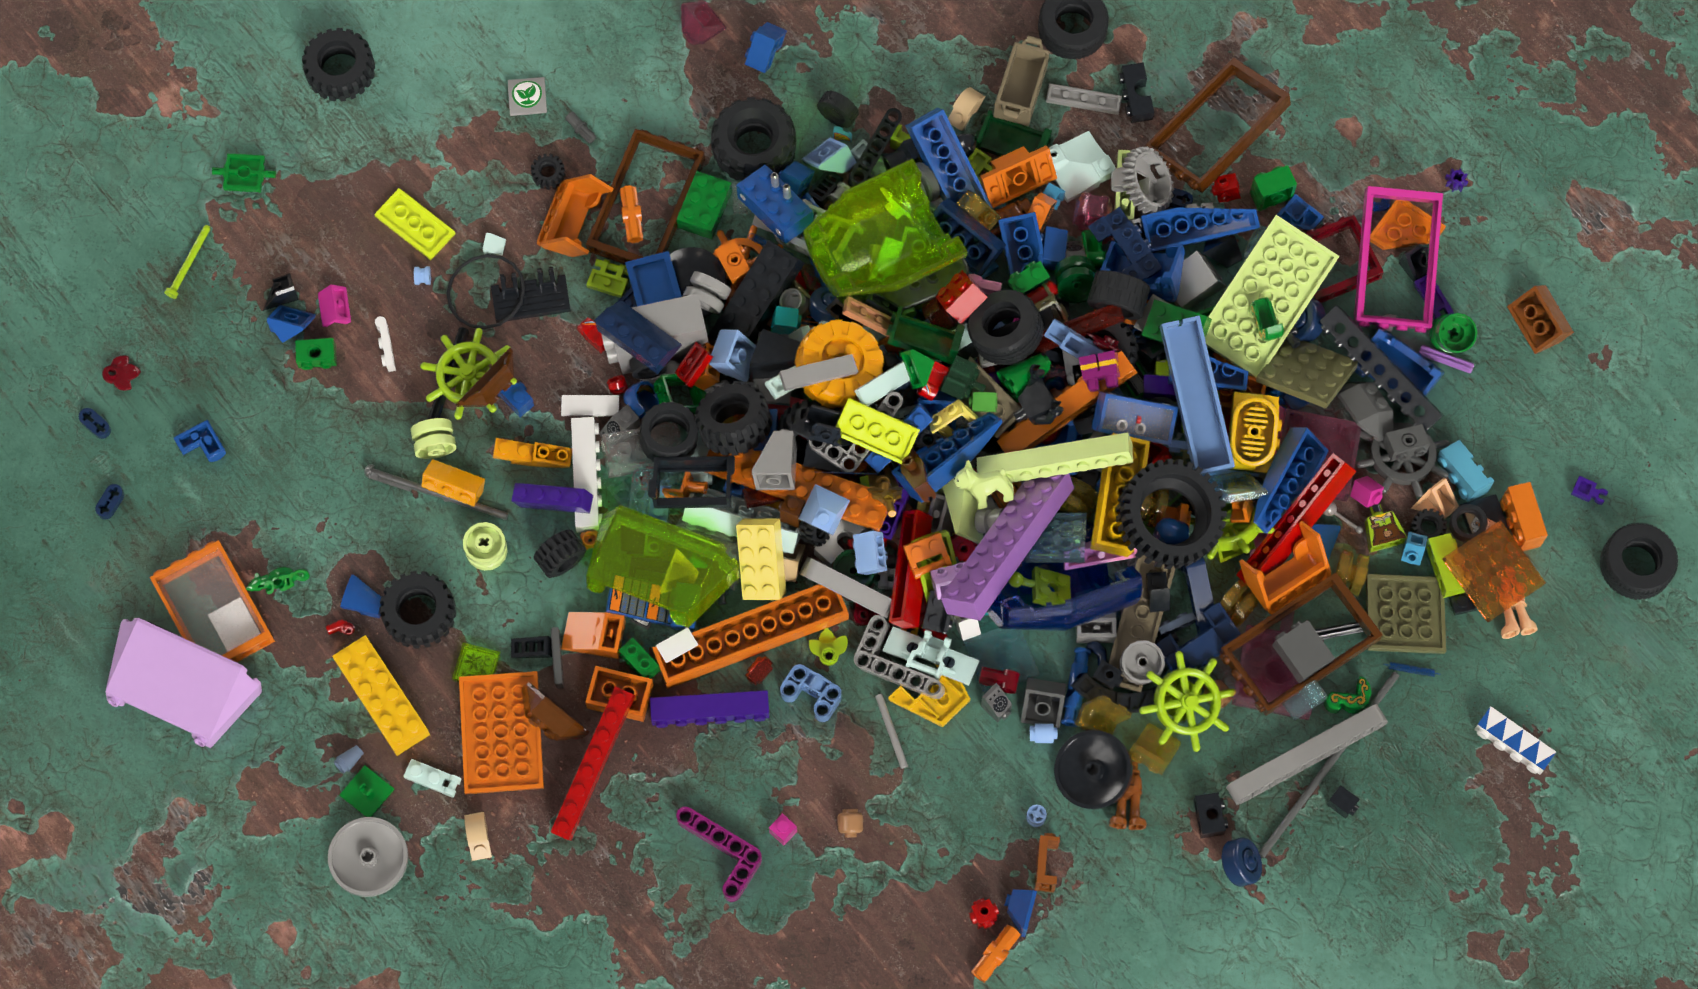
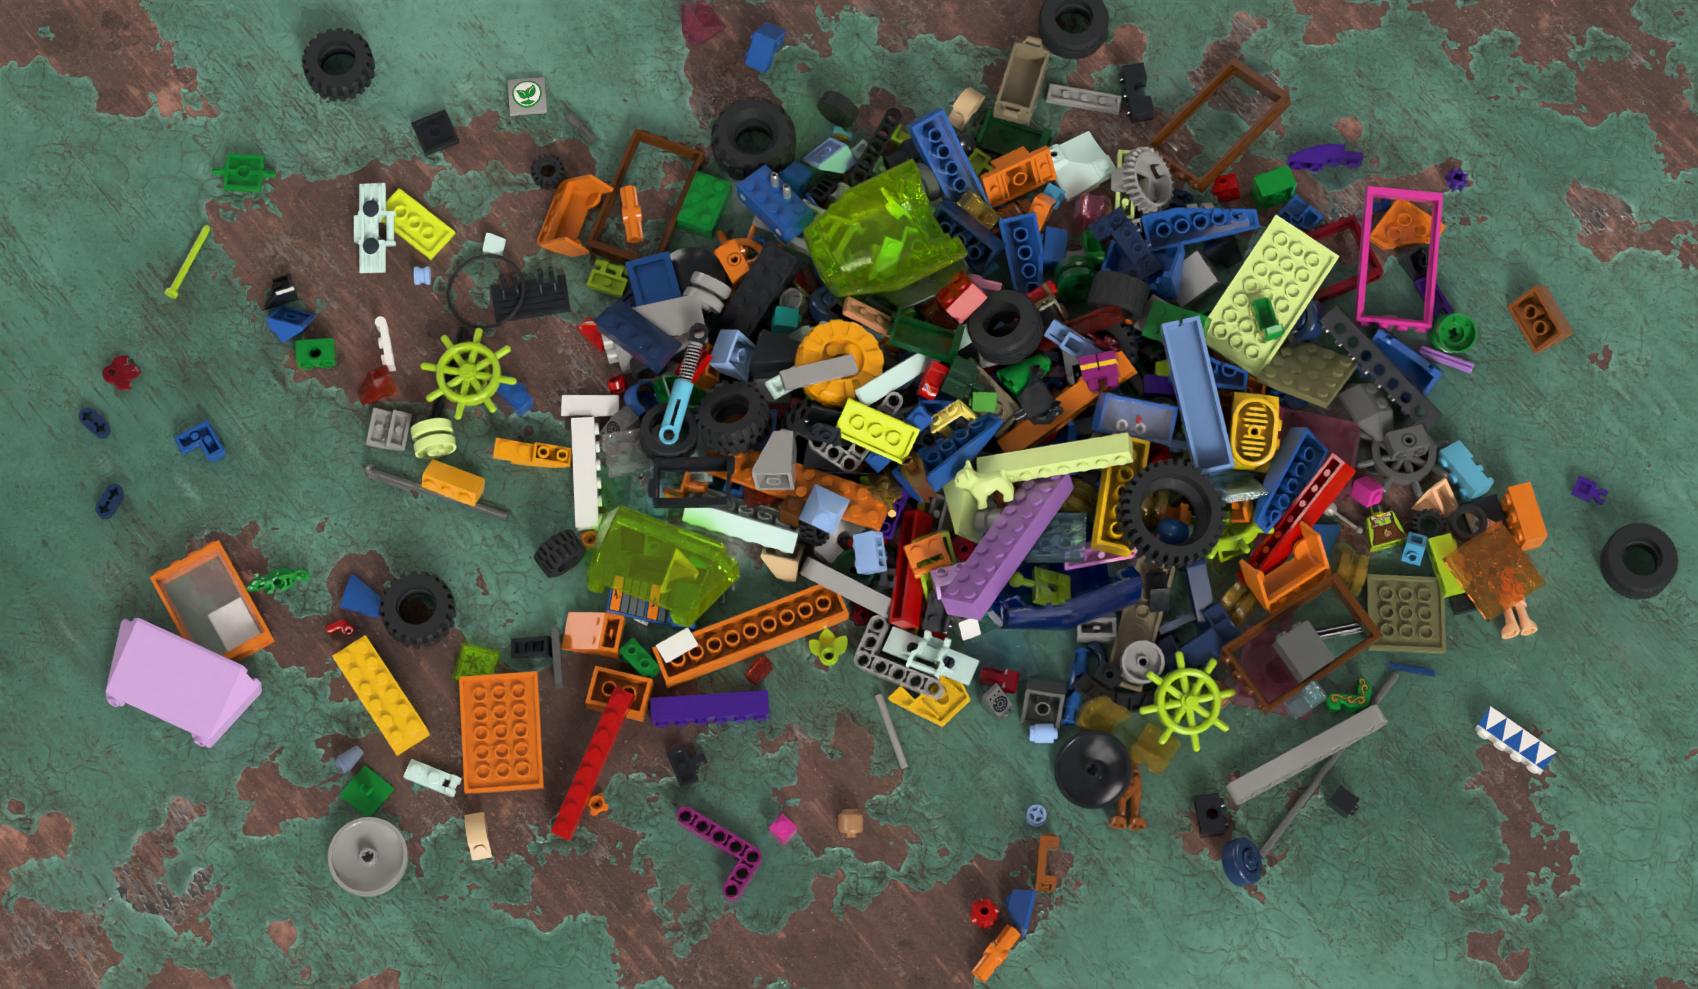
dark pink panel [318,284,351,327] -> none
reddish brown wedge [456,348,514,407] -> none
yellowish green wheel [463,522,508,571] -> none
dark purple brick [511,483,594,514] -> none
reddish brown wedge [522,682,590,741] -> none
light yellow brick [736,518,786,600] -> none
medium blue beam [780,664,841,722] -> none
green slope [900,349,935,389] -> none
green brick [1007,261,1050,294] -> none
none -> light aqua piece [354,183,396,273]
none -> clear red slope [358,364,398,406]
none -> light grey slope [365,408,412,451]
none -> black plate [411,109,460,157]
none -> orange plate [587,793,609,816]
none -> piece [659,323,708,446]
none -> black hinge [666,745,708,789]
none -> dark purple slope [1286,144,1363,172]

